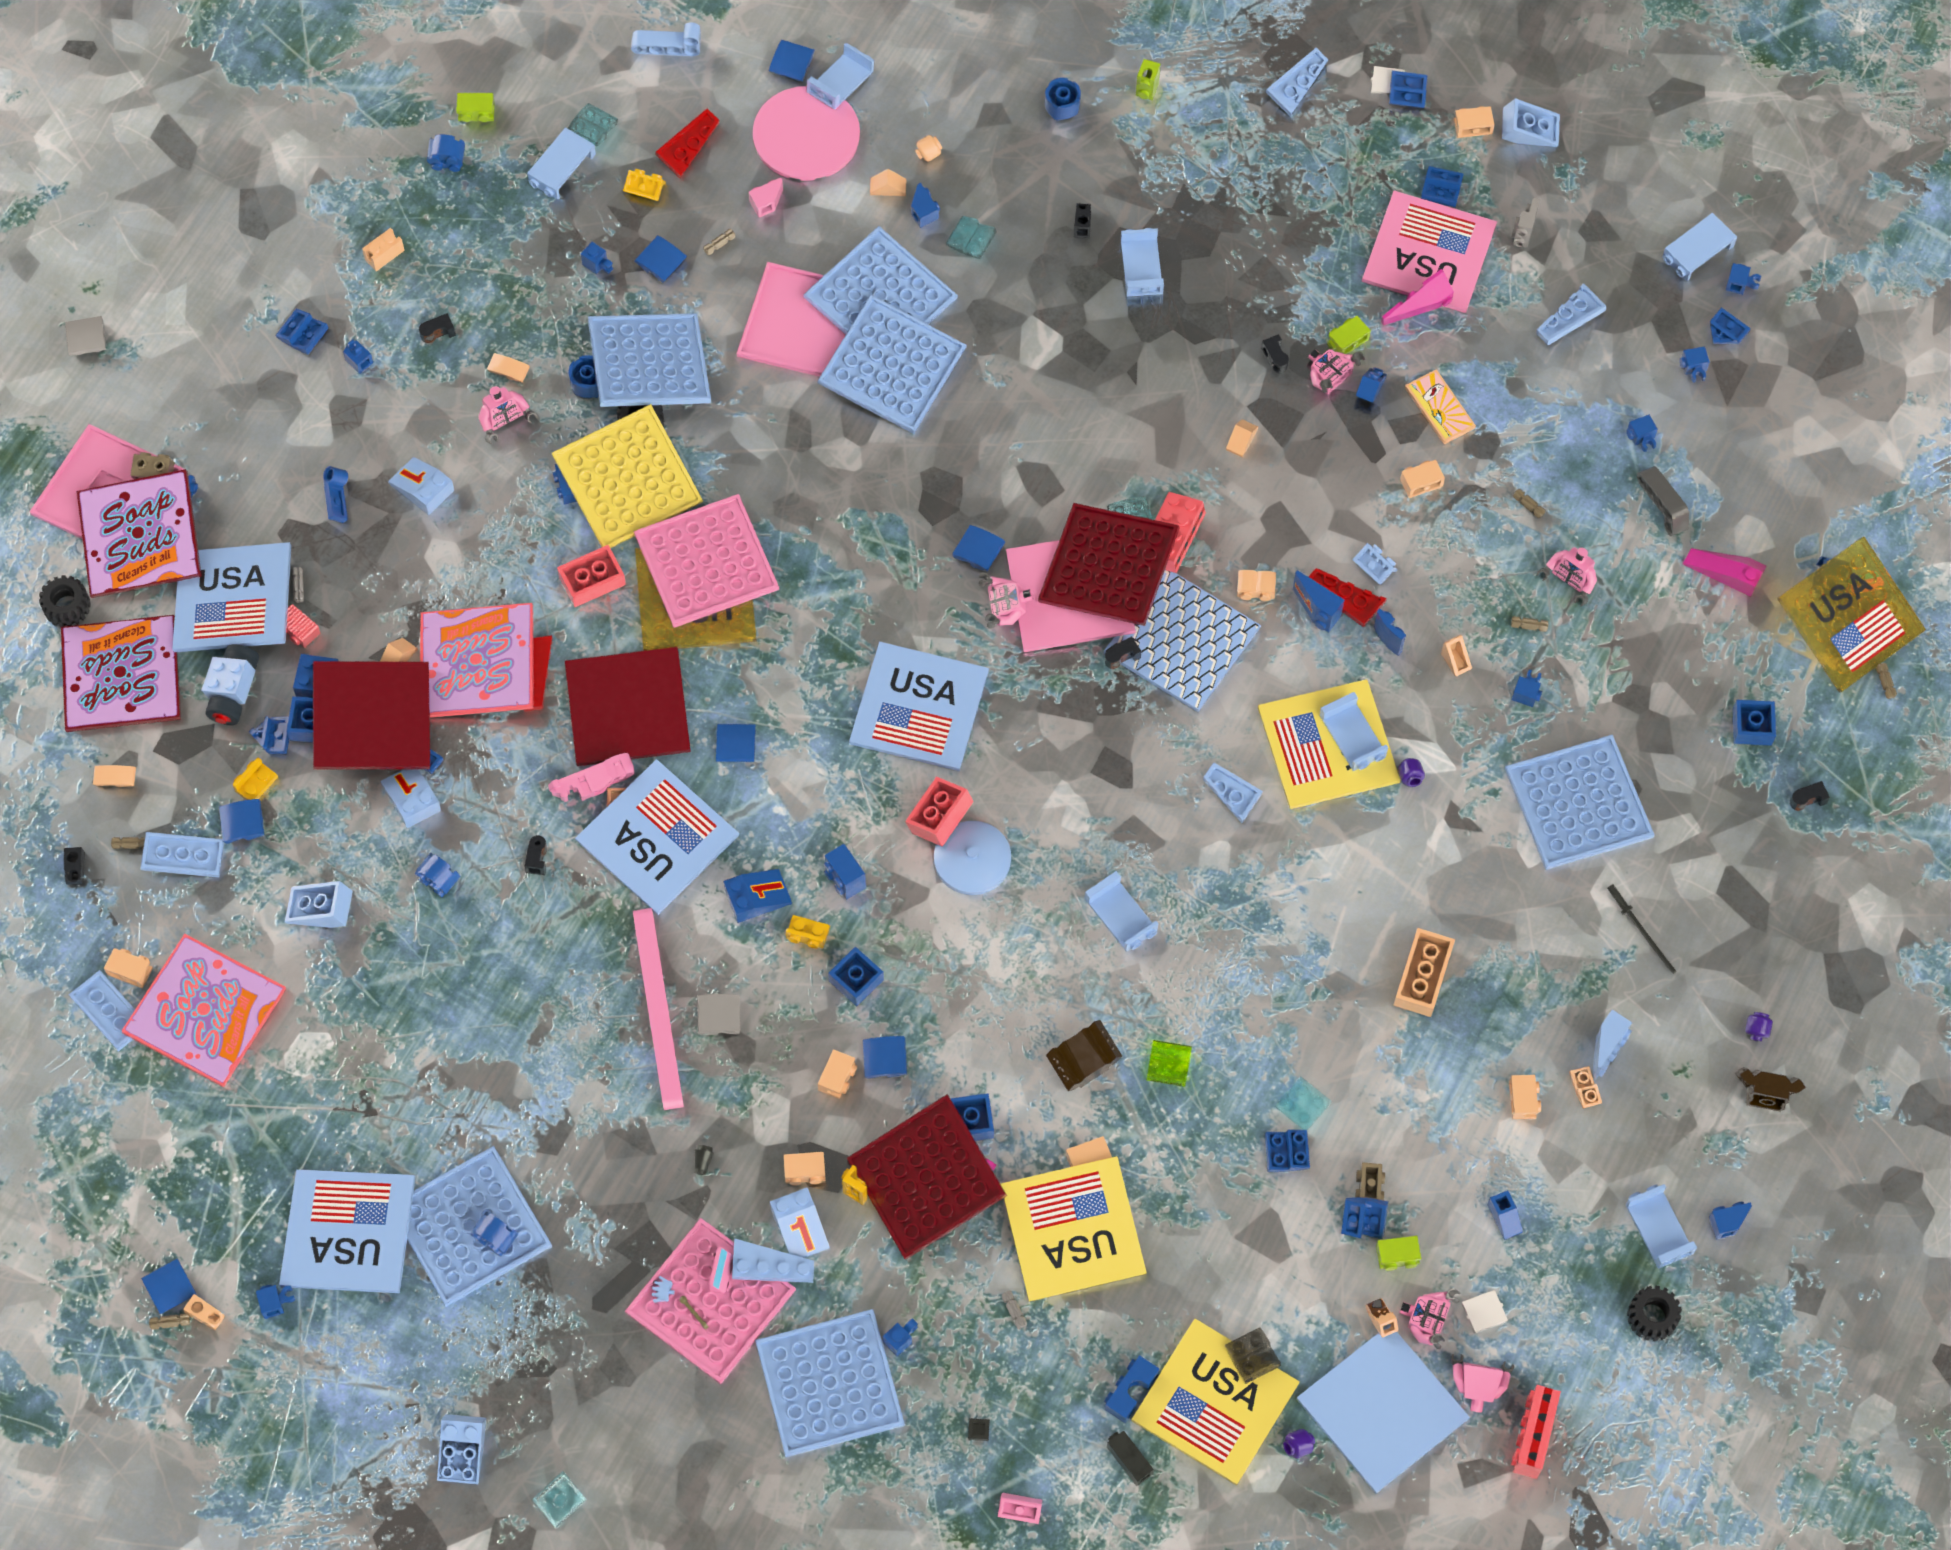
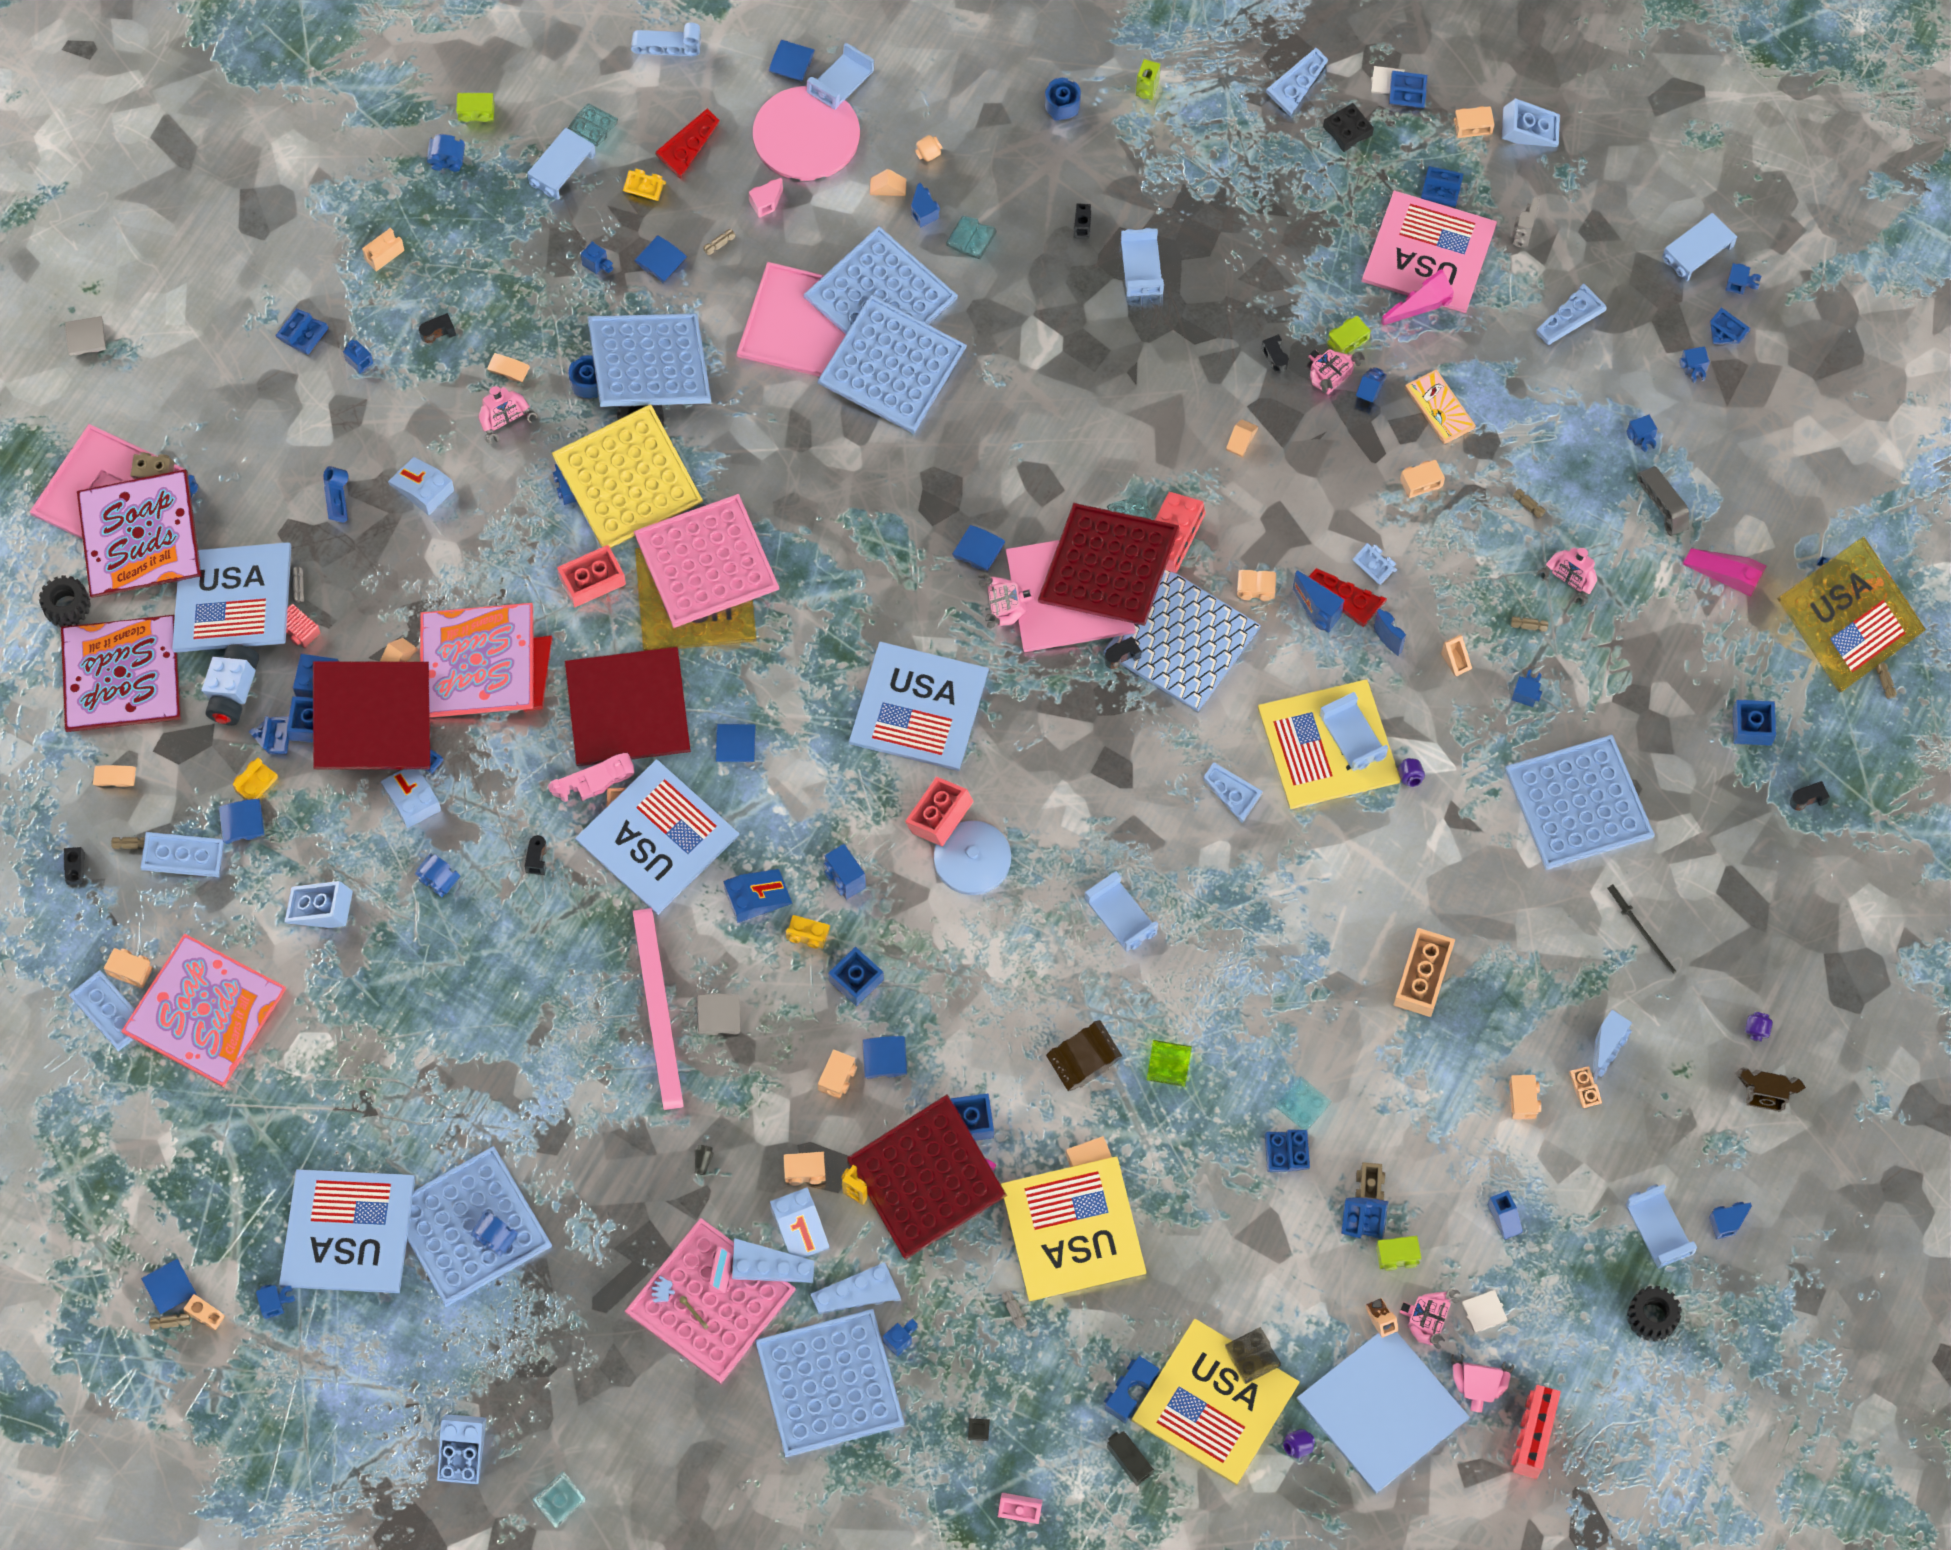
none -> light blue wing [810,1262,901,1314]
none -> black brick [1323,103,1374,152]

